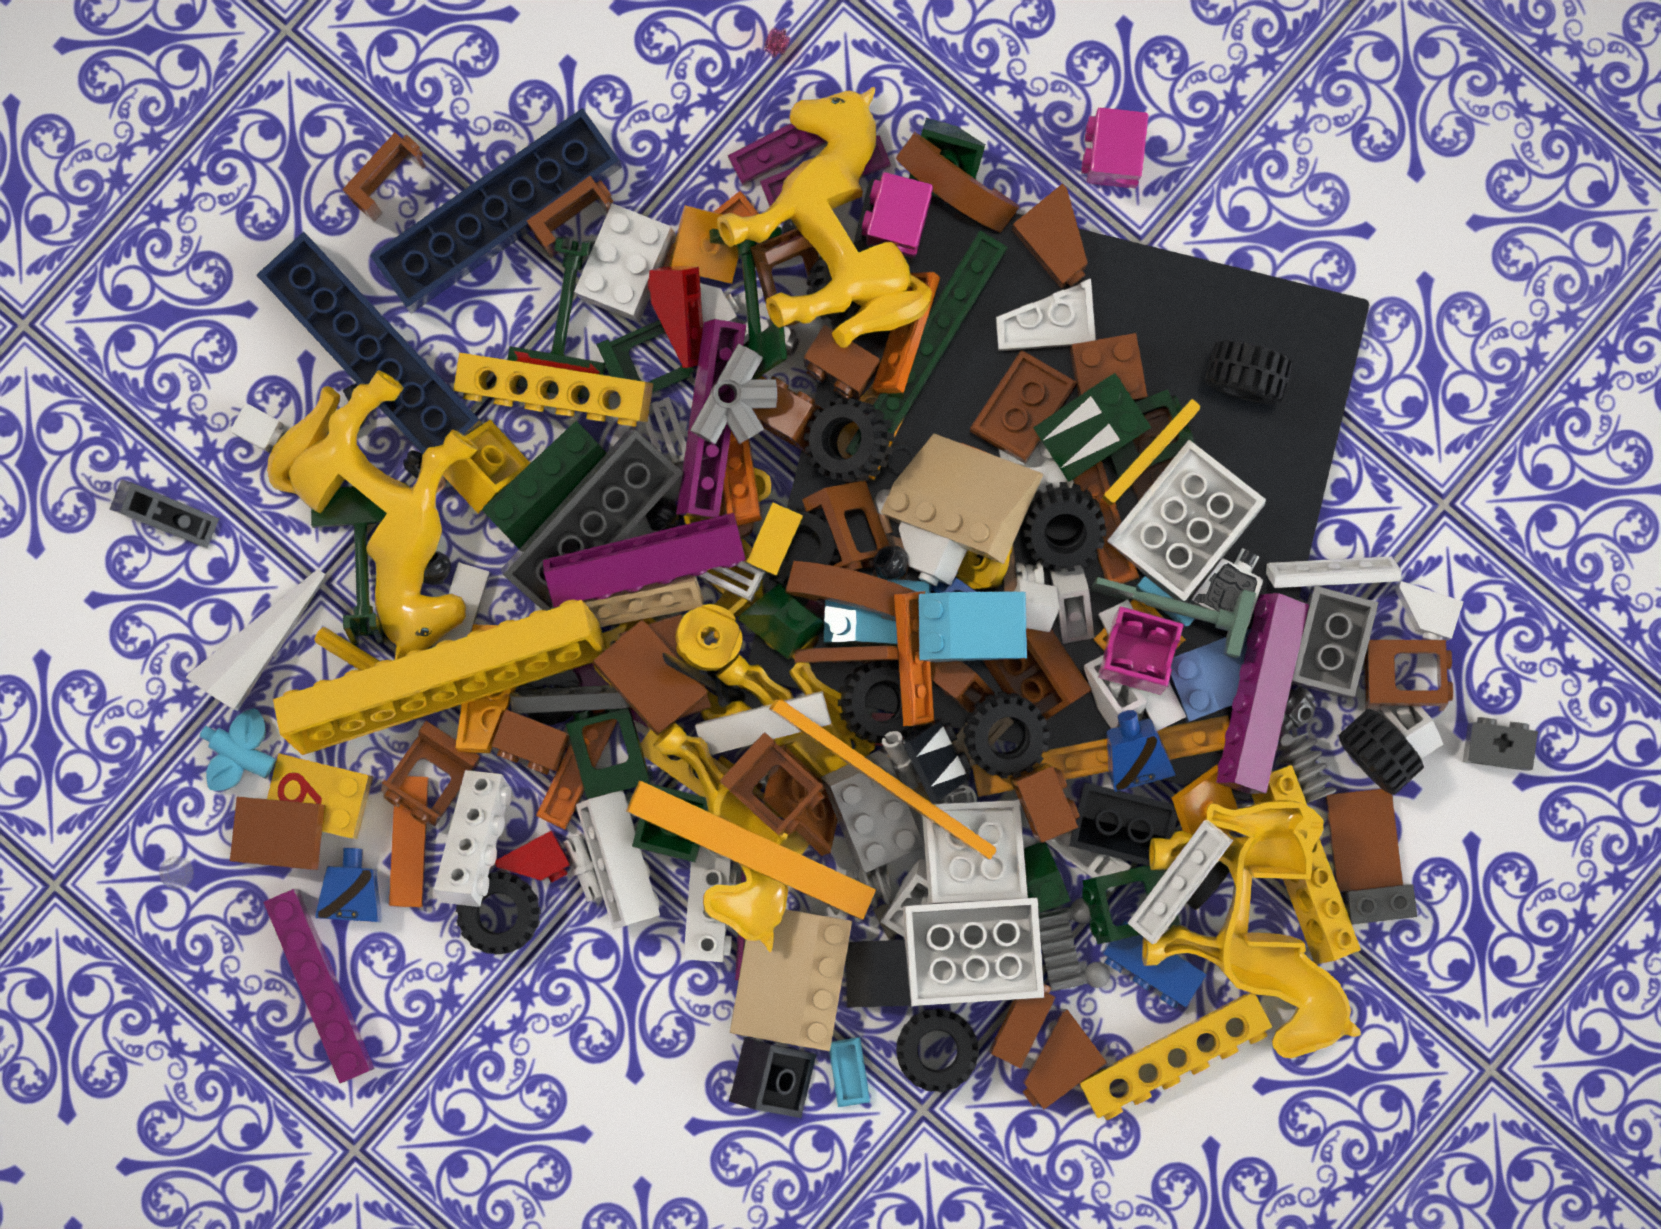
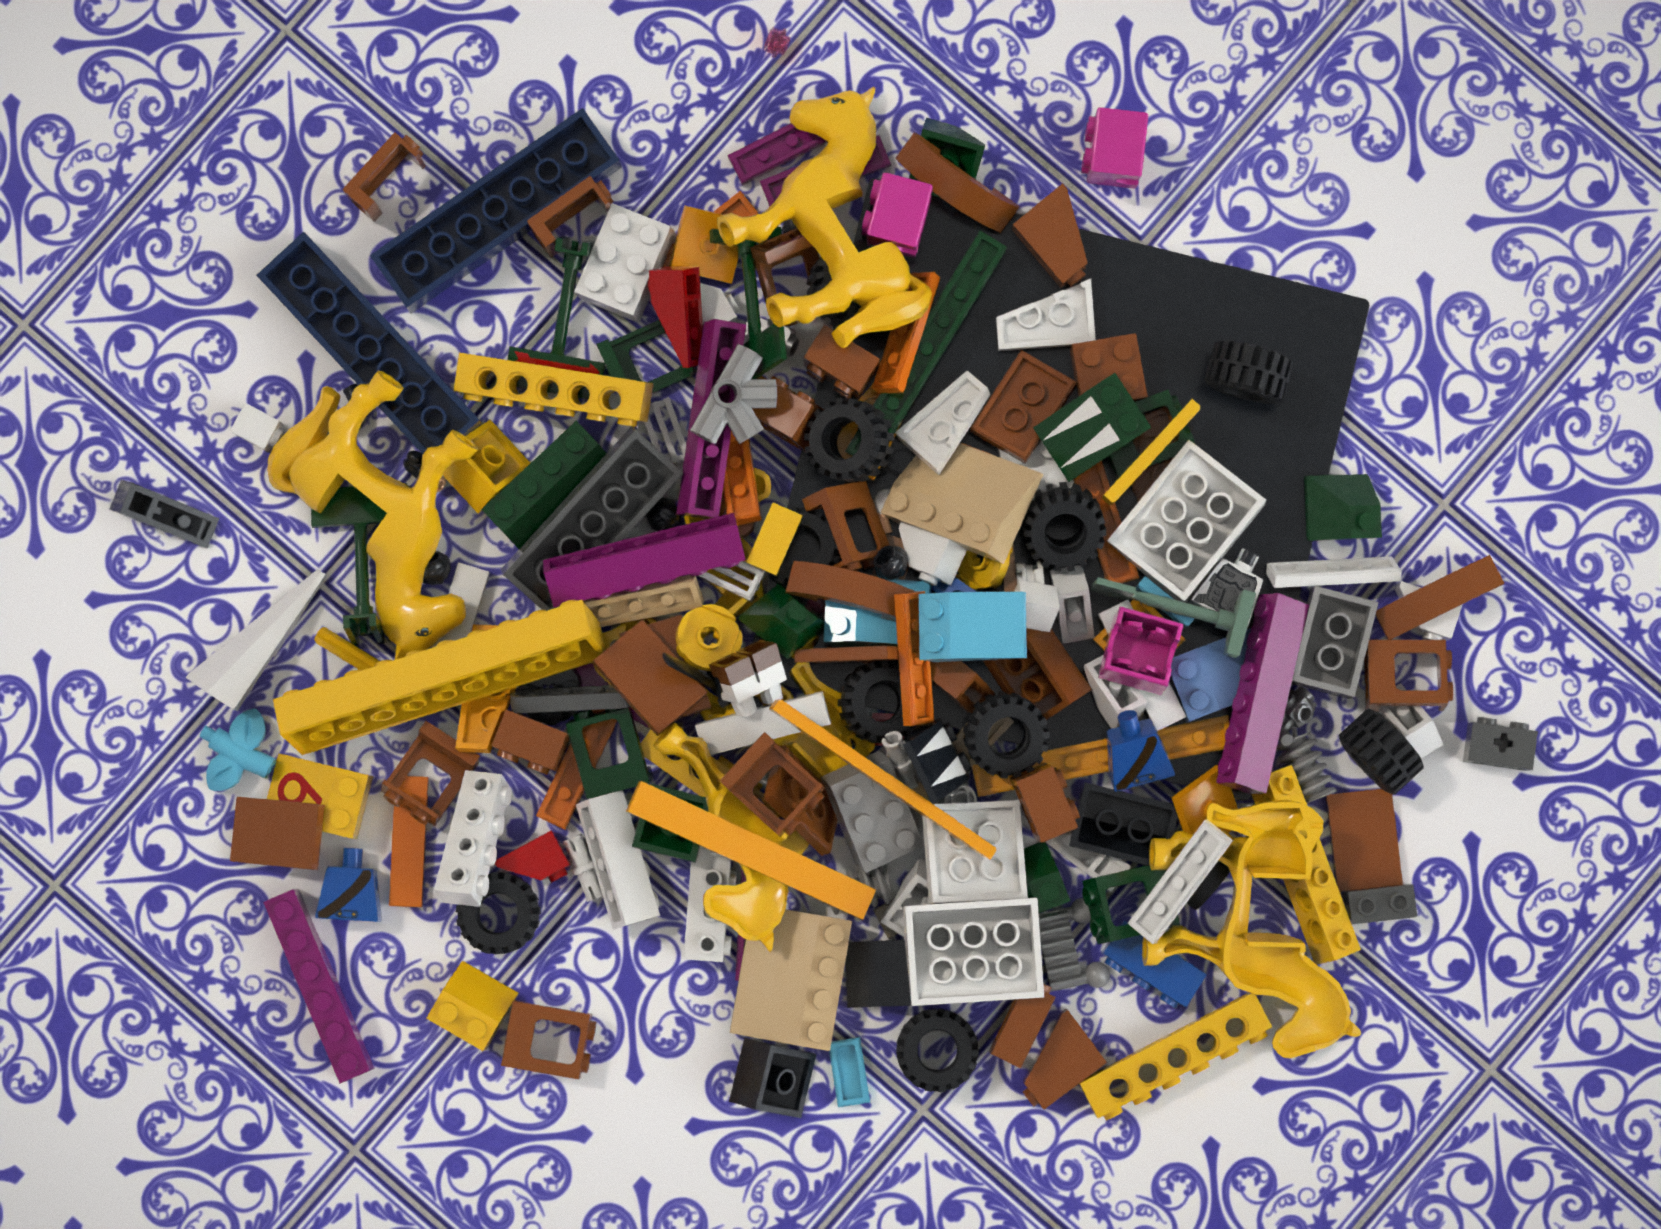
clear tile [159,856,194,889] -> none
none -> yellow slope [426,961,519,1051]
none -> dark orange window [501,1000,597,1080]
none -> hips [709,640,787,717]
none -> white wing [895,371,991,475]
none -> dark green slope [1304,474,1382,541]
none -> dark orange slope [1375,555,1505,640]

